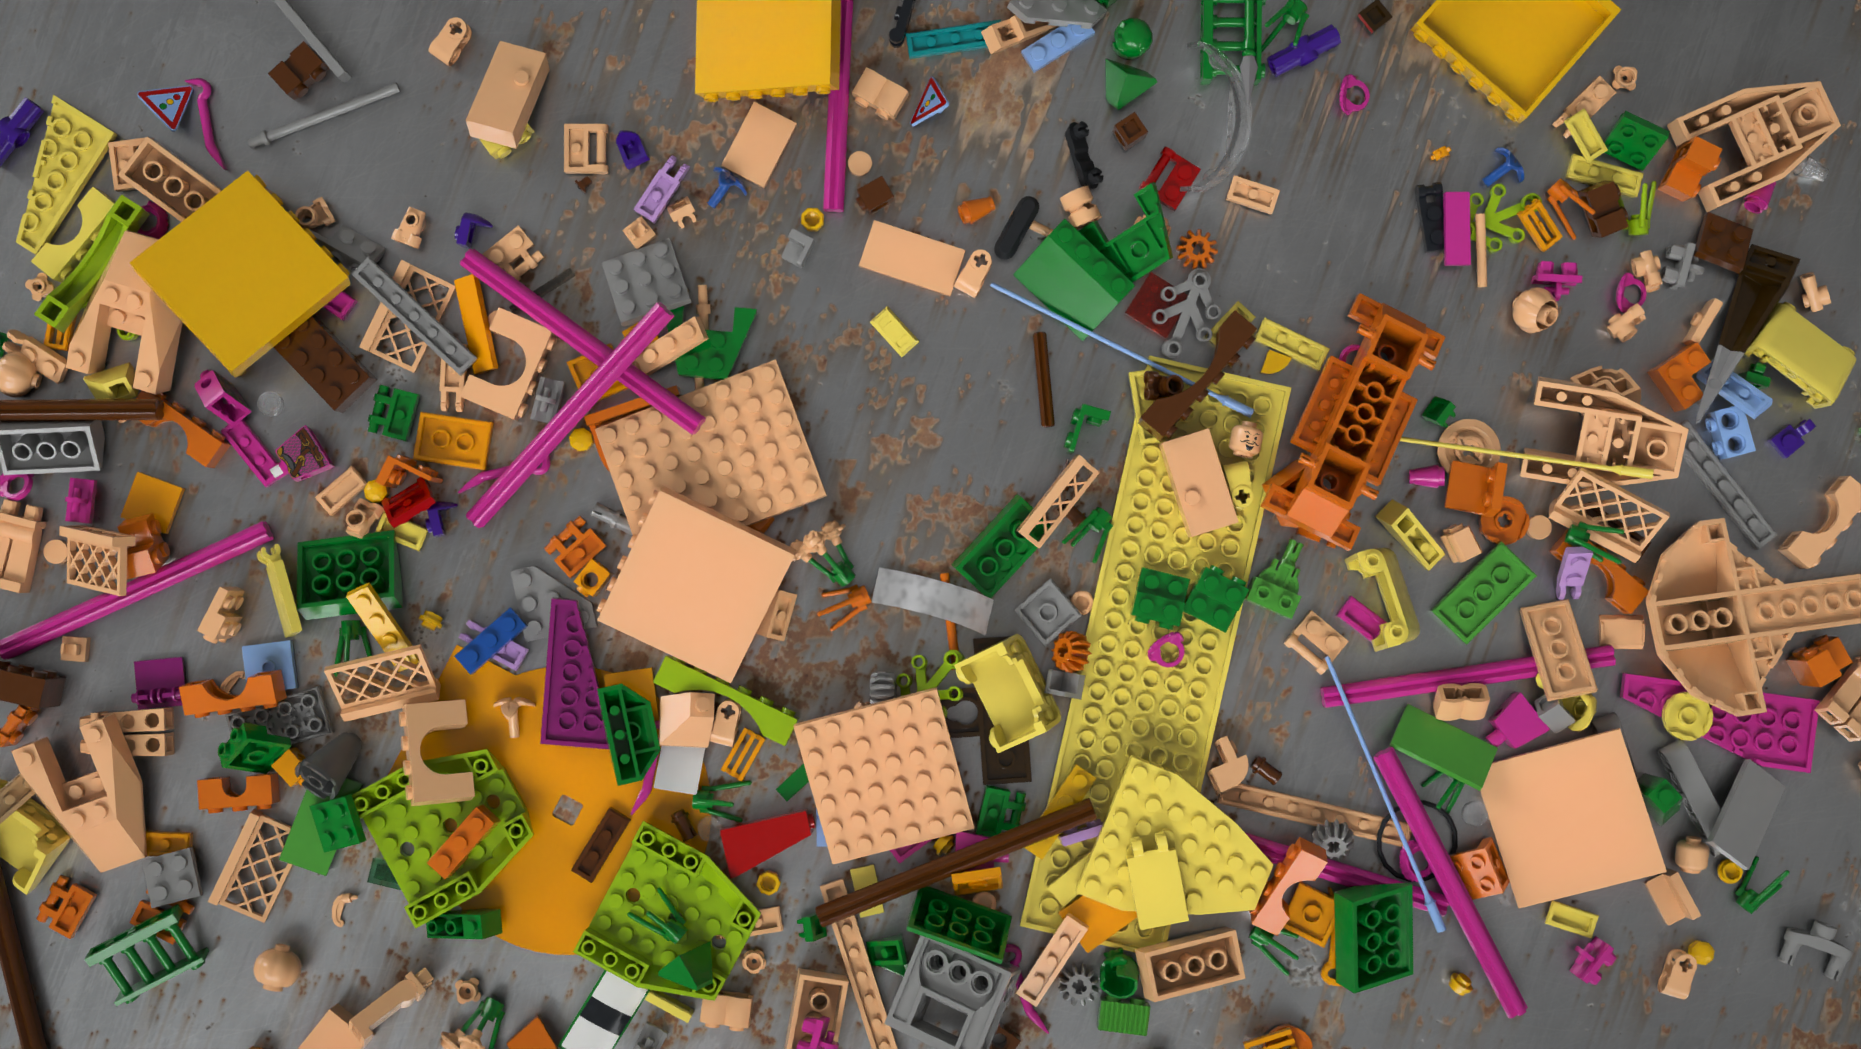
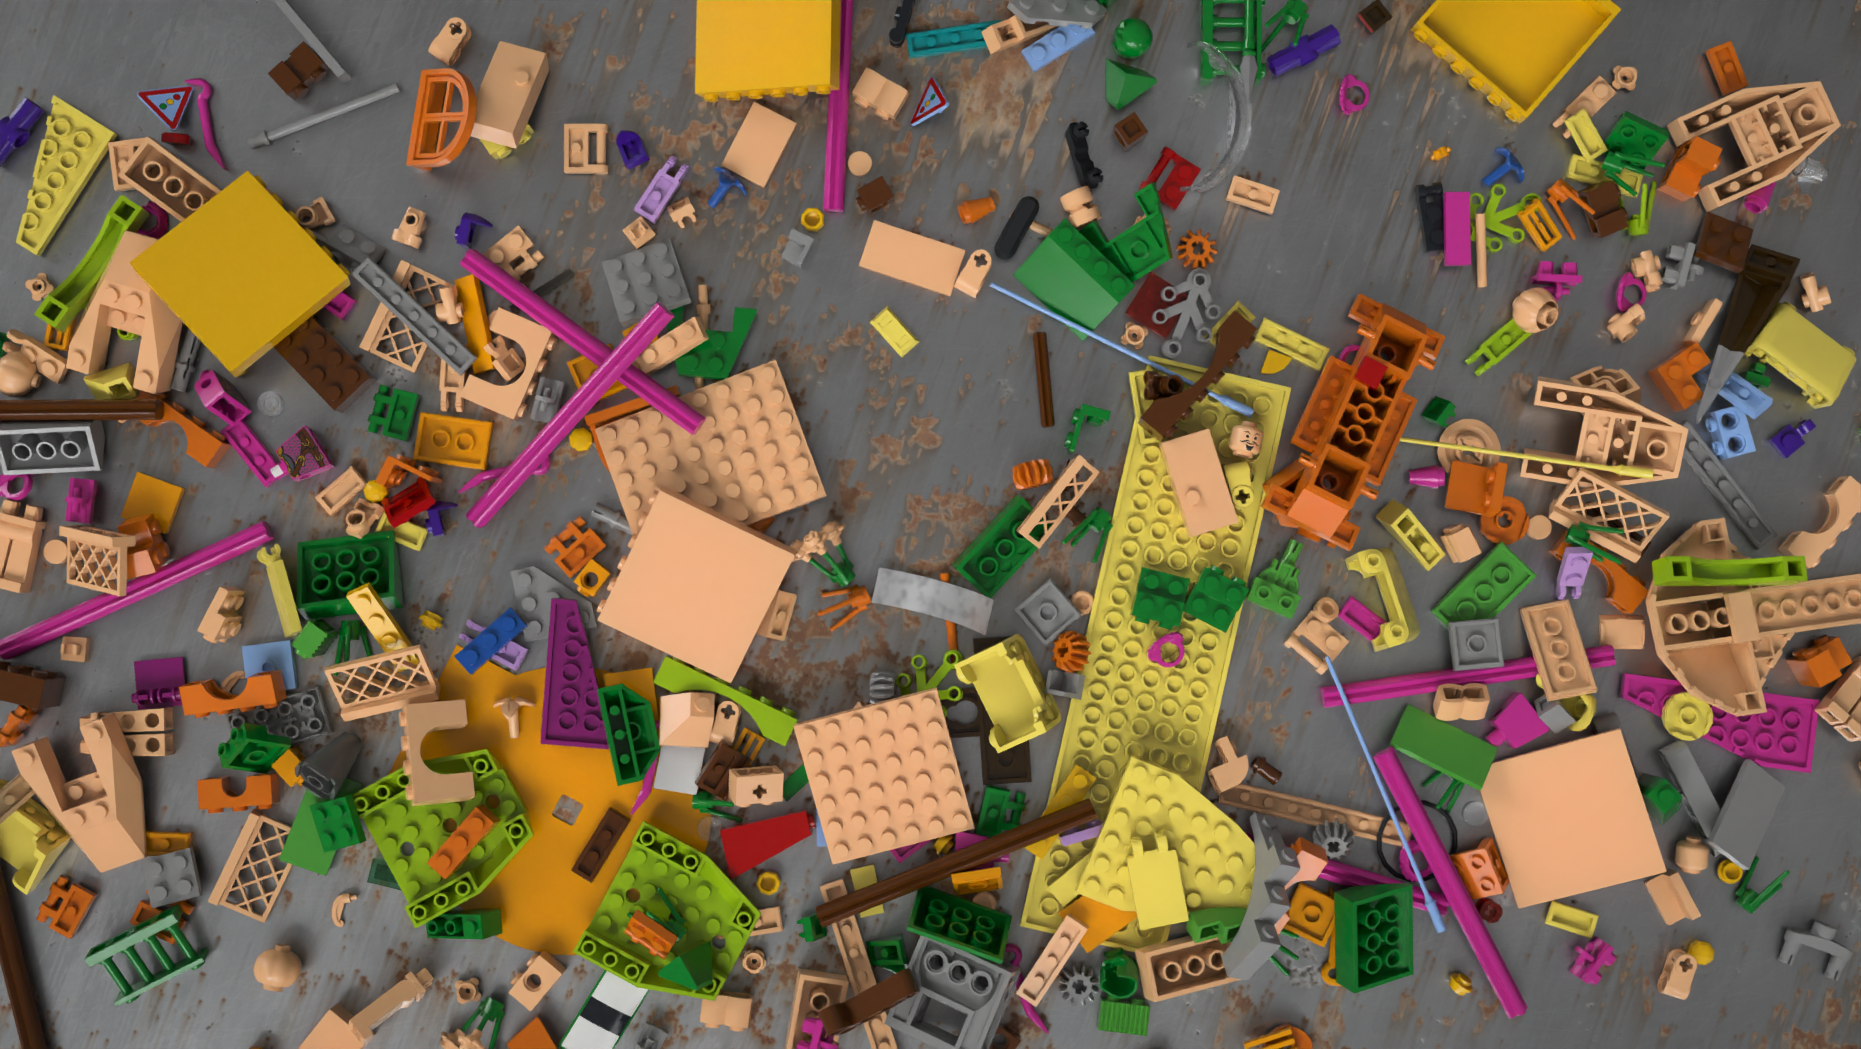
light yellow arch [31,187,116,283] -> none
reddish brown piece [575,176,592,194] -> none
light yellow tile [645,990,695,1023] -> none
reddish brown pin [671,809,698,842] -> none
none -> red tile [161,132,190,145]
none -> light grey pin [170,328,200,393]
none -> bright green brick [291,619,339,659]
none -> orange window [406,68,477,171]
none -> light nougat plate [436,285,464,324]
none -> light nougat plate [483,335,526,382]
none -> light nougat brick [508,950,567,1011]
none -> orange plate [624,909,678,960]
none -> reddish brown plate [694,741,752,801]
none -> light nougat brick [728,765,784,807]
none -> reddish brown beam [818,968,920,1037]
none -> orange gear [1012,459,1053,490]
none -> light nougat plate [1121,322,1148,350]
none -> bright green slope [1186,907,1247,944]
none -> light grey arch [1221,812,1301,981]
none -> light nougat tile [1313,597,1339,623]
none -> red tile [1353,356,1388,390]
none -> light grey plate [1448,618,1504,671]
none -> lime hinge [1465,318,1533,376]
none -> clear red bush [1475,898,1503,923]
none -> green plant [1601,151,1665,196]
none -> lime arch [1652,556,1808,586]
none -> orange plate [1705,41,1749,96]
none -> light nougat tile [1723,591,1761,644]

